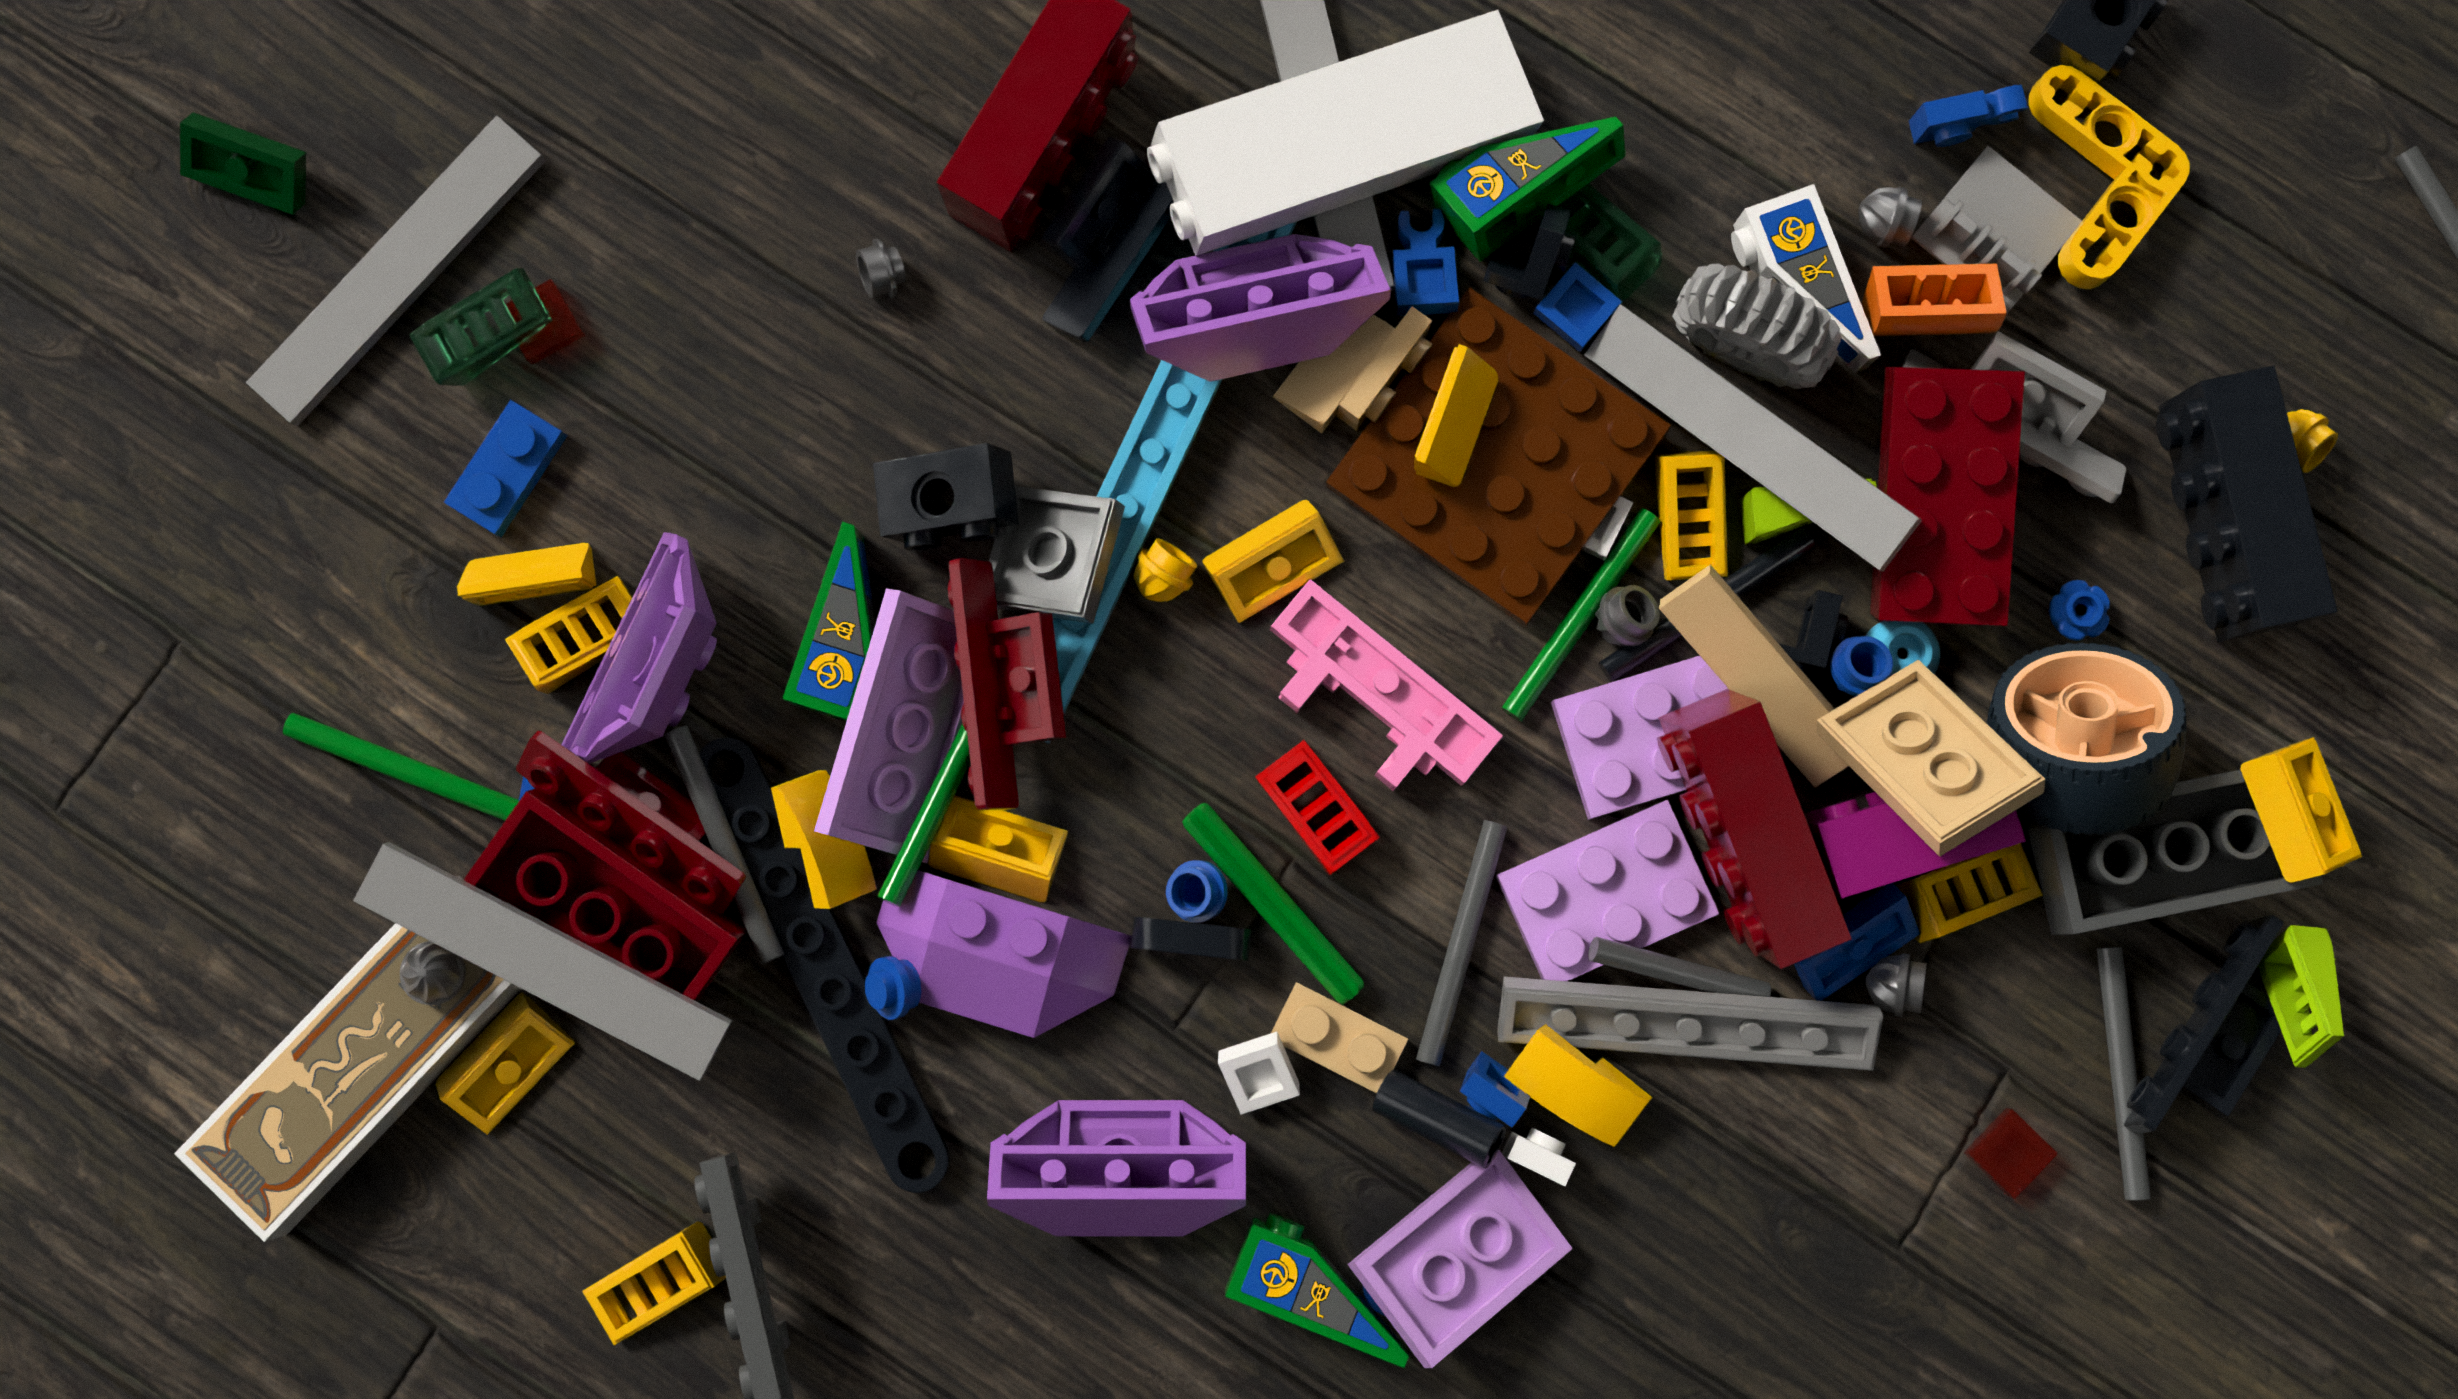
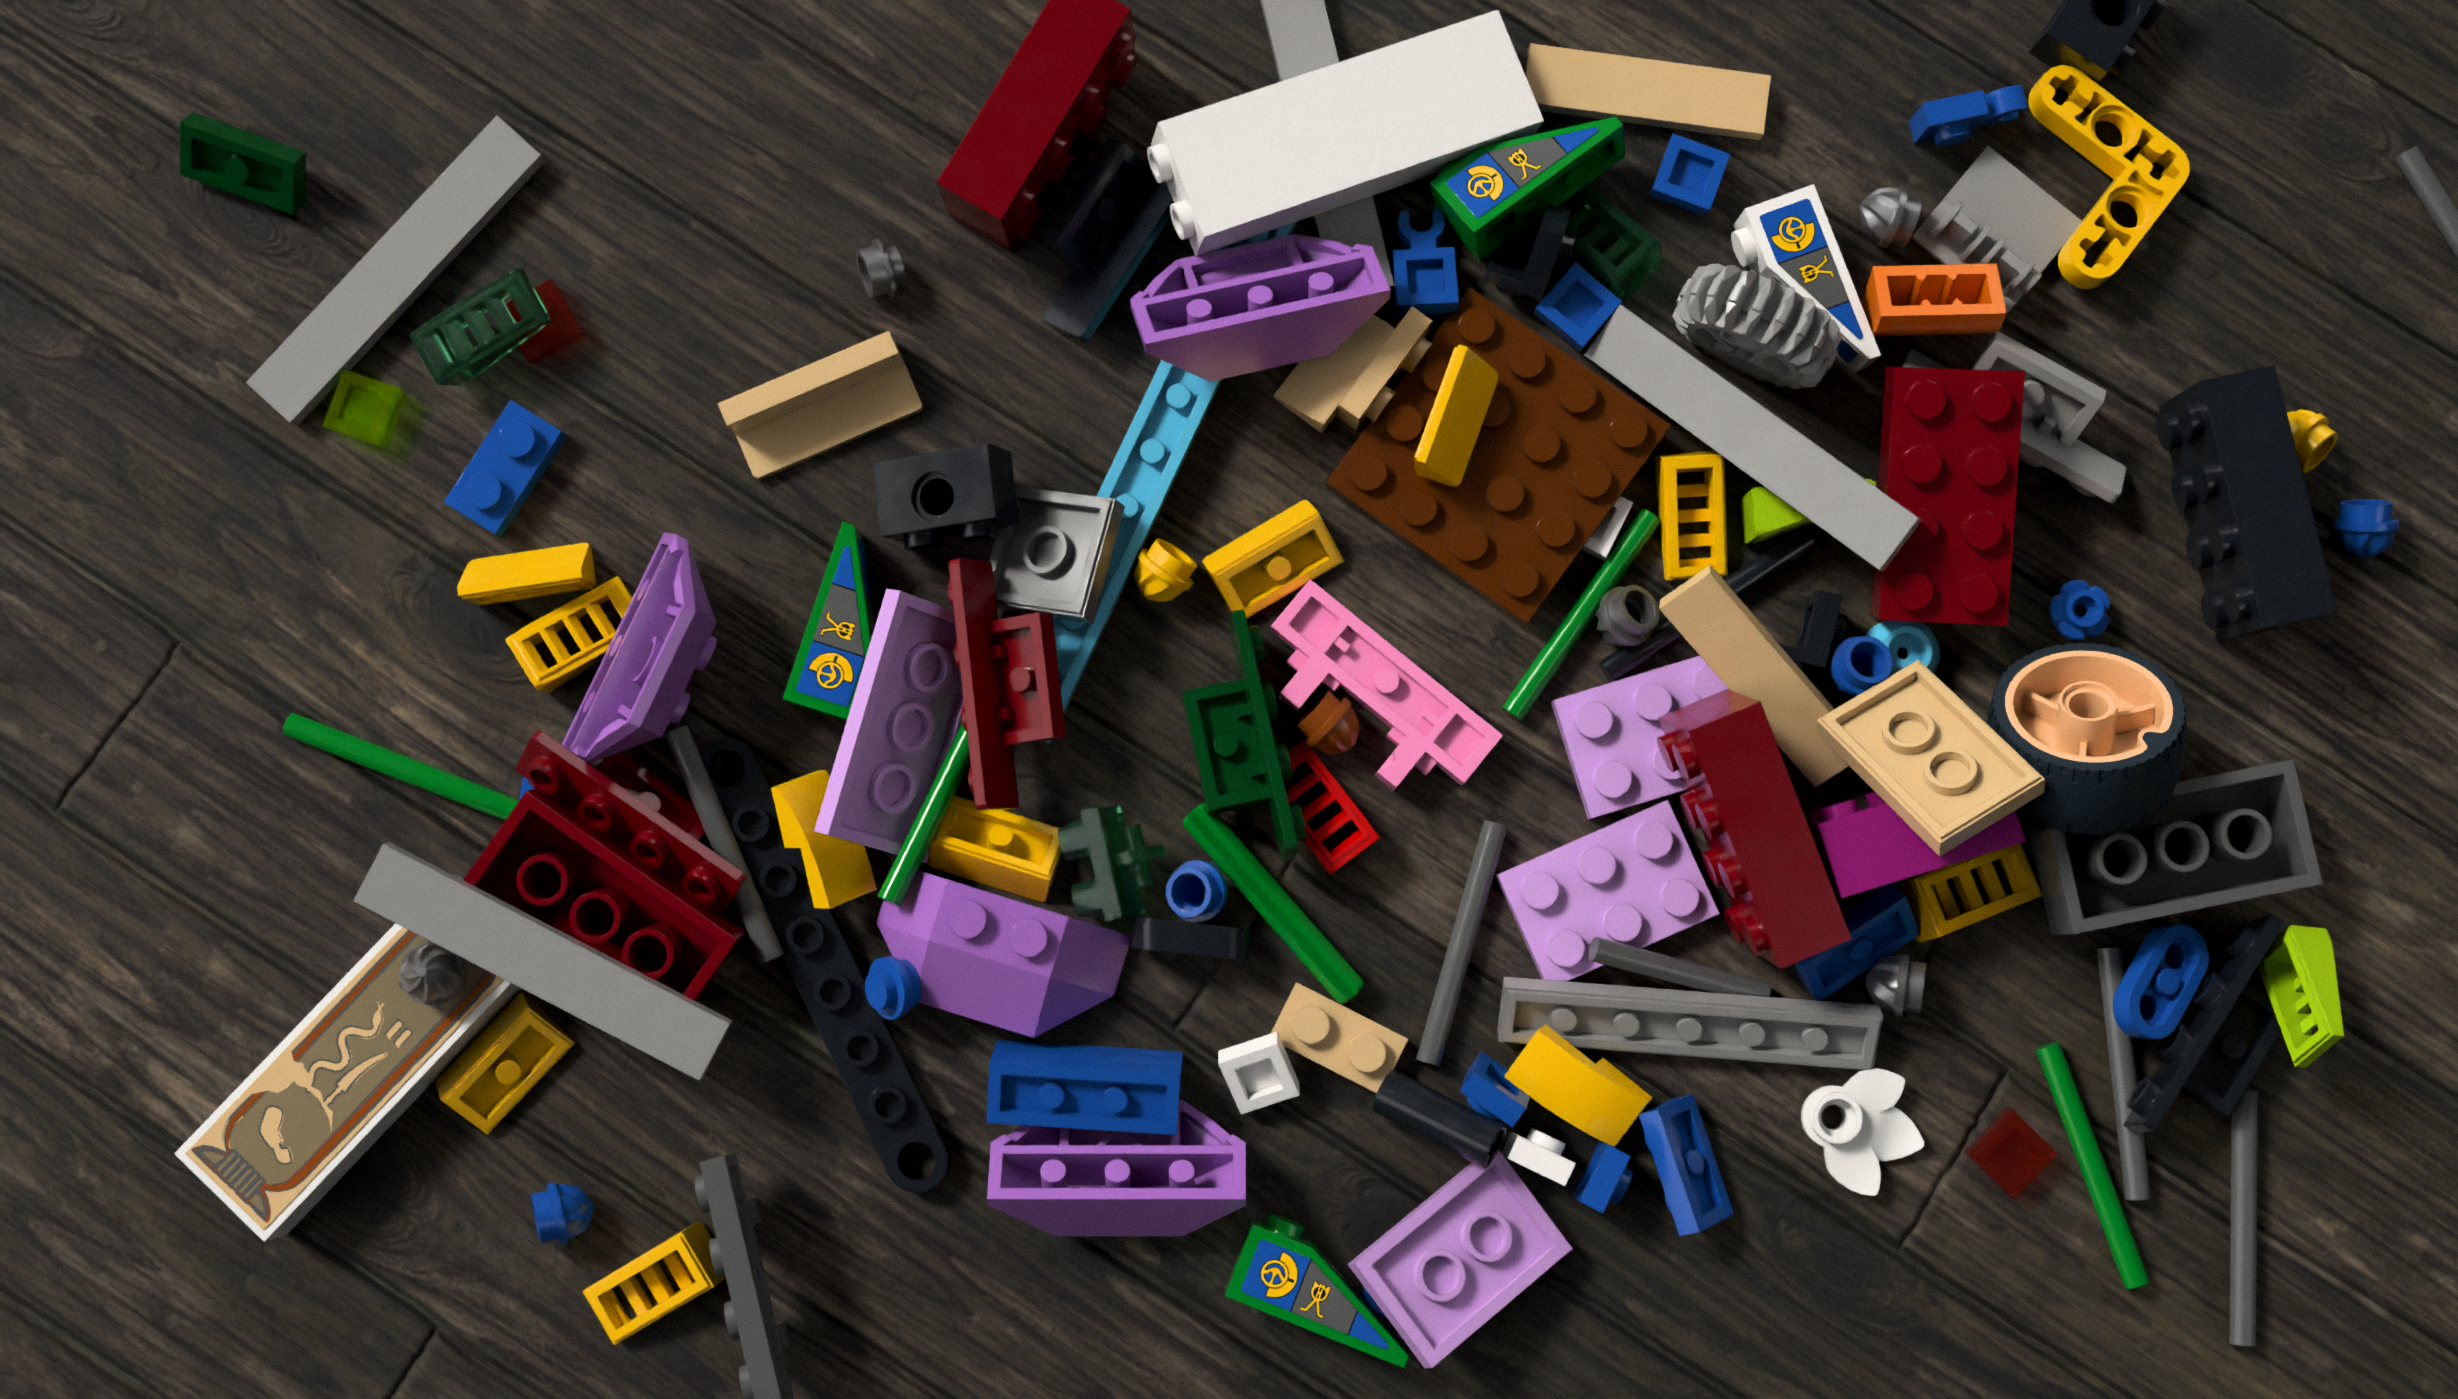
yellow slope [2241,737,2362,883] -> none
none -> clear neon green tile [323,369,407,449]
none -> blue plate [530,1182,593,1246]
none -> tan panel [717,331,923,480]
none -> blue panel [986,1040,1183,1135]
none -> clear green hips [1057,805,1166,922]
none -> dark green bracket [1181,609,1306,862]
none -> dark orange plate [1295,690,1359,755]
none -> tan tile [1525,43,1771,140]
none -> blue plate [1572,1141,1633,1214]
none -> blue plate [1639,1094,1734,1236]
none -> blue plate [1649,134,1730,217]
none -> white plate [1801,1068,1924,1196]
none -> green bar [2035,1041,2150,1289]
none -> blue plate [2113,924,2209,1039]
none -> dark grey bar [2229,1090,2258,1346]
none -> blue plate [2332,499,2399,558]

